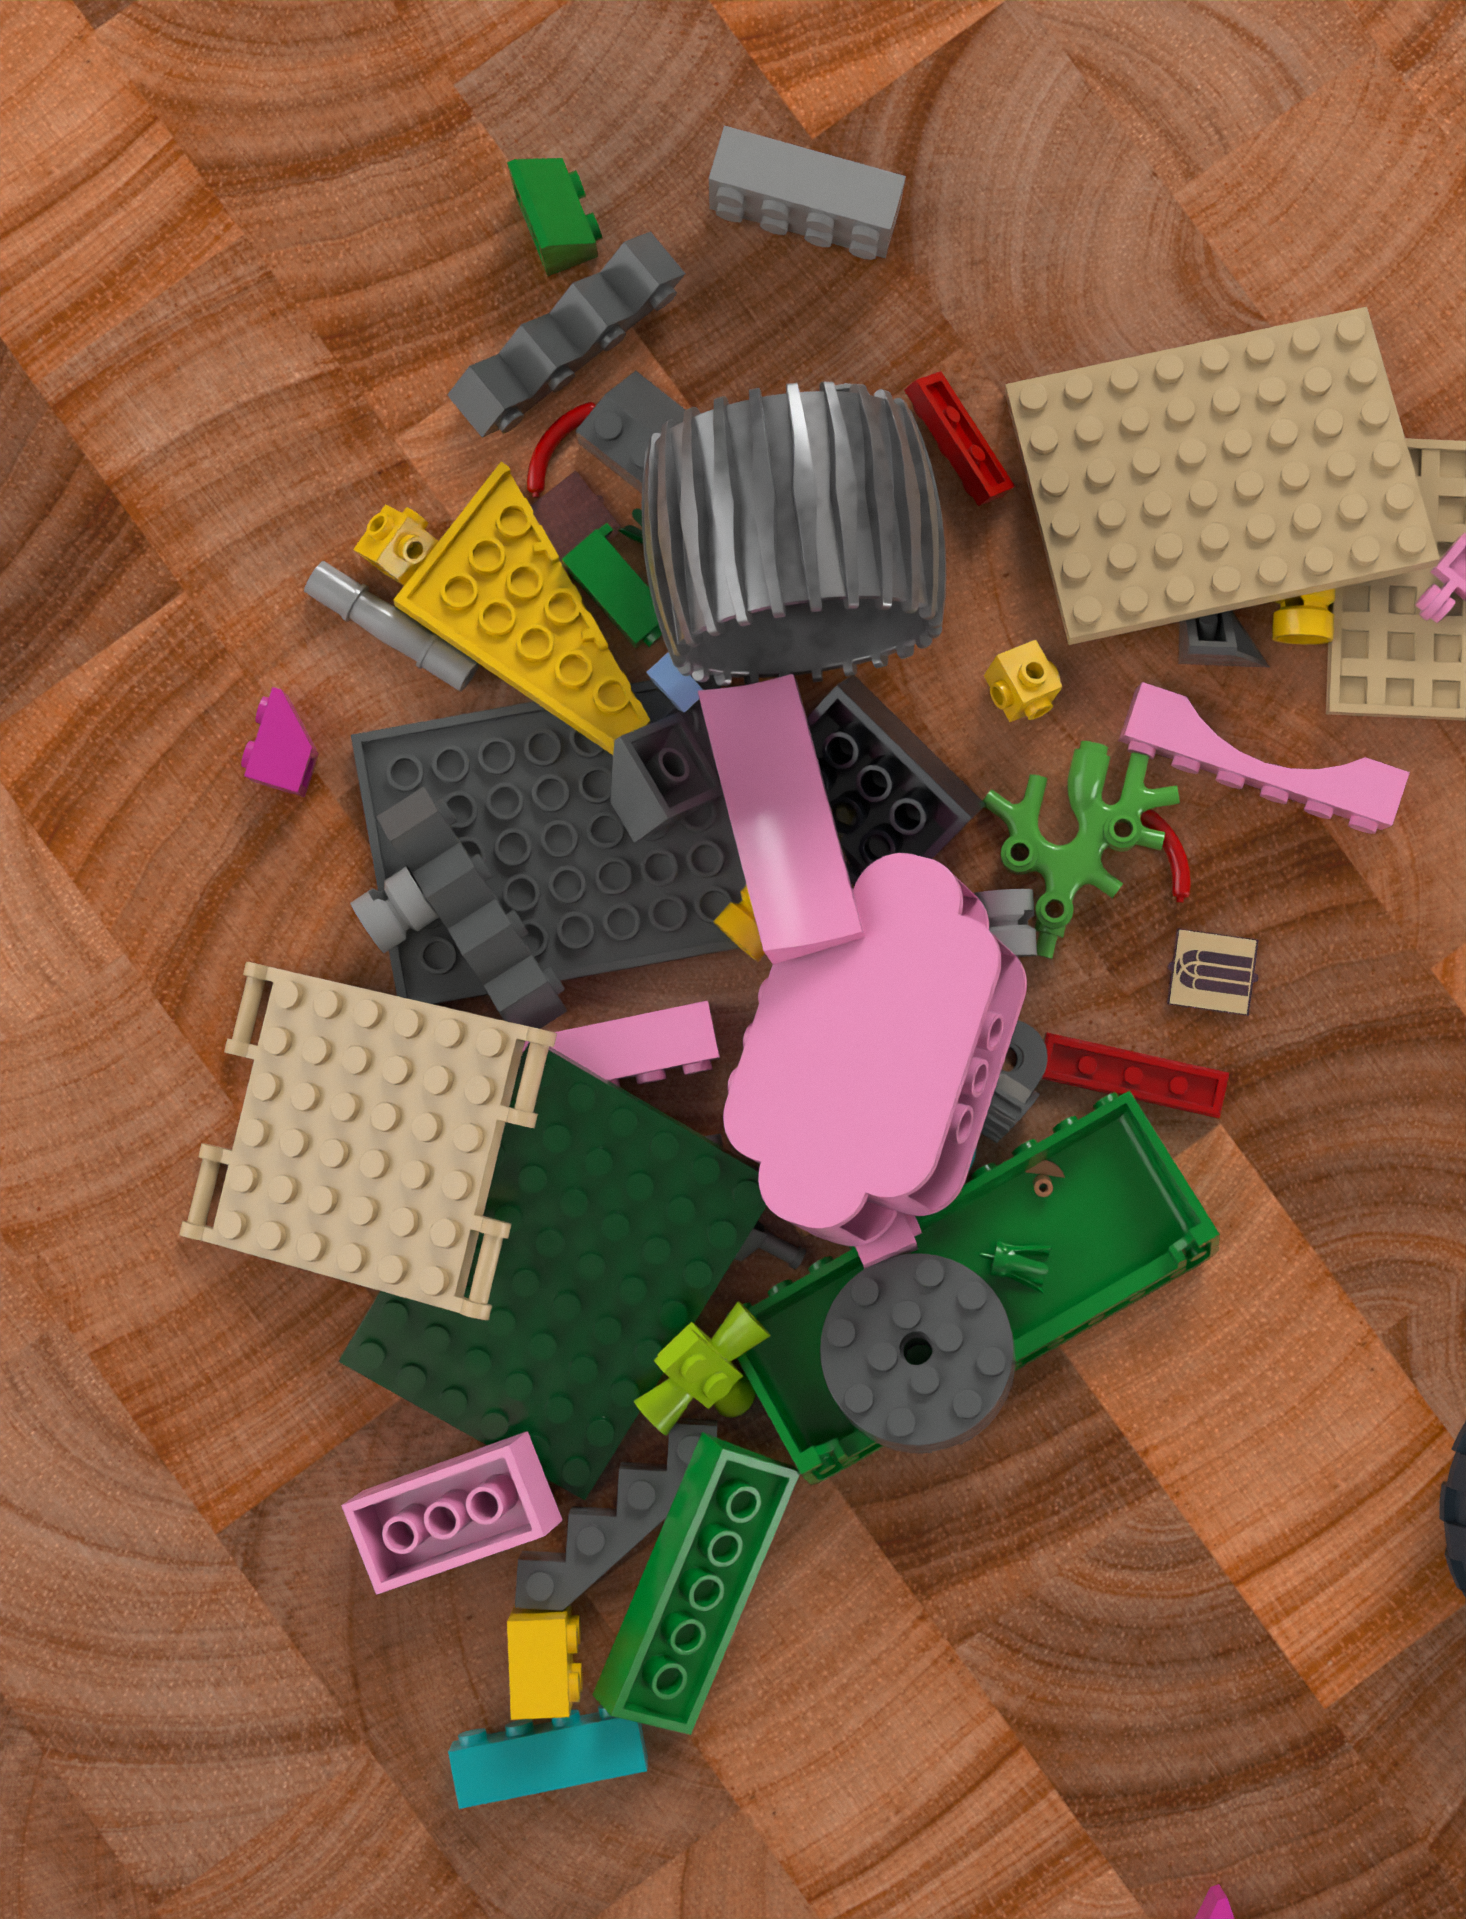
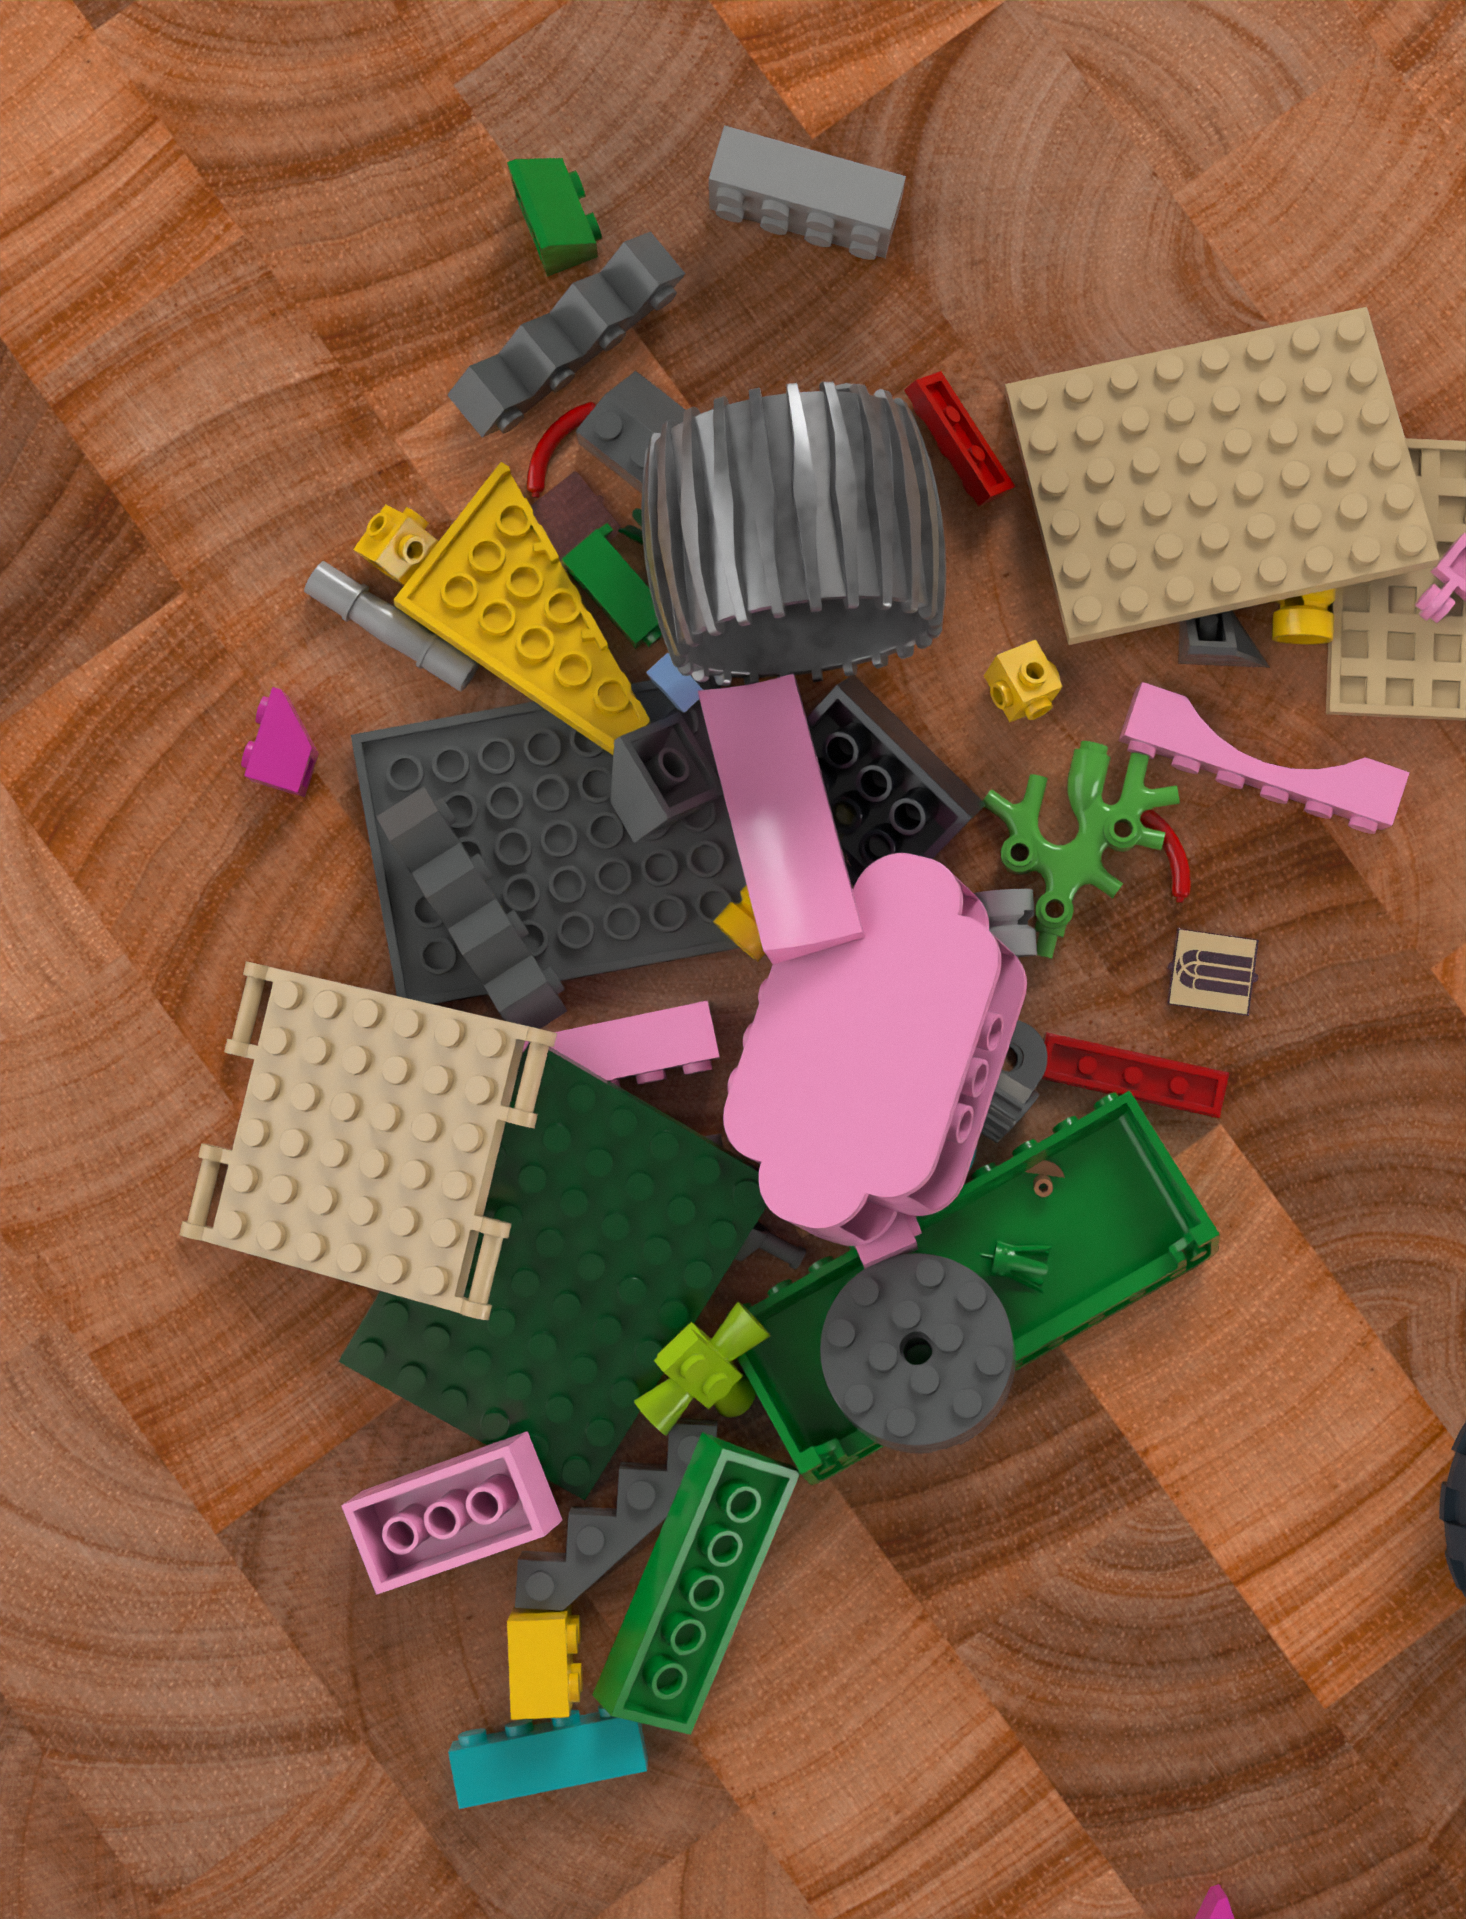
light grey wheel [351,867,439,953] -> none

